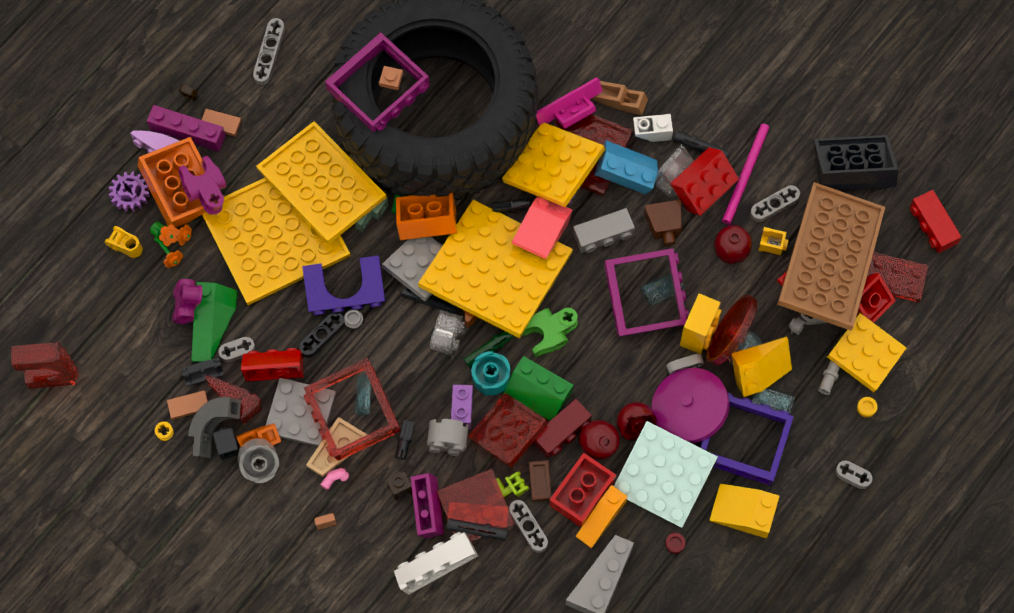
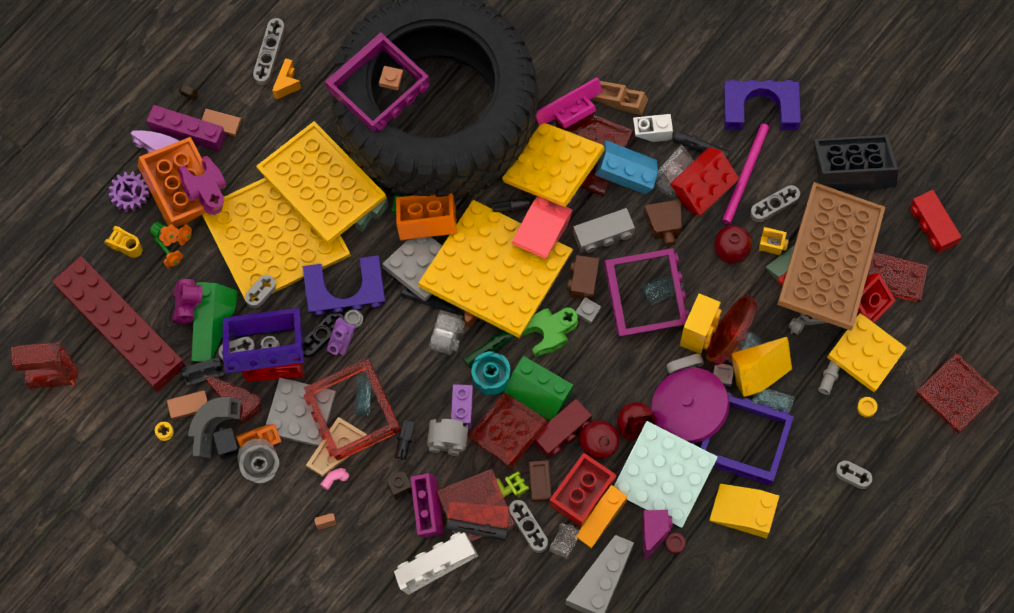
none -> dark red brick [52,256,186,392]
none -> dark purple window [223,308,304,373]
none -> light grey beam [245,275,276,308]
none -> light grey plate [261,336,280,349]
none -> light orange slope [272,58,301,99]
none -> medium lavender hips [327,317,356,356]
none -> clear bracket [549,523,579,559]
none -> reddish brown brick [567,255,599,300]
none -> light grey plate [576,297,601,324]
none -> magenta slope [642,510,672,559]
none -> light grey plate [713,363,734,387]
none -> dark purple arch [723,80,801,130]
none -> sand green slope [765,246,794,281]
none -> clear red plate [916,353,999,434]

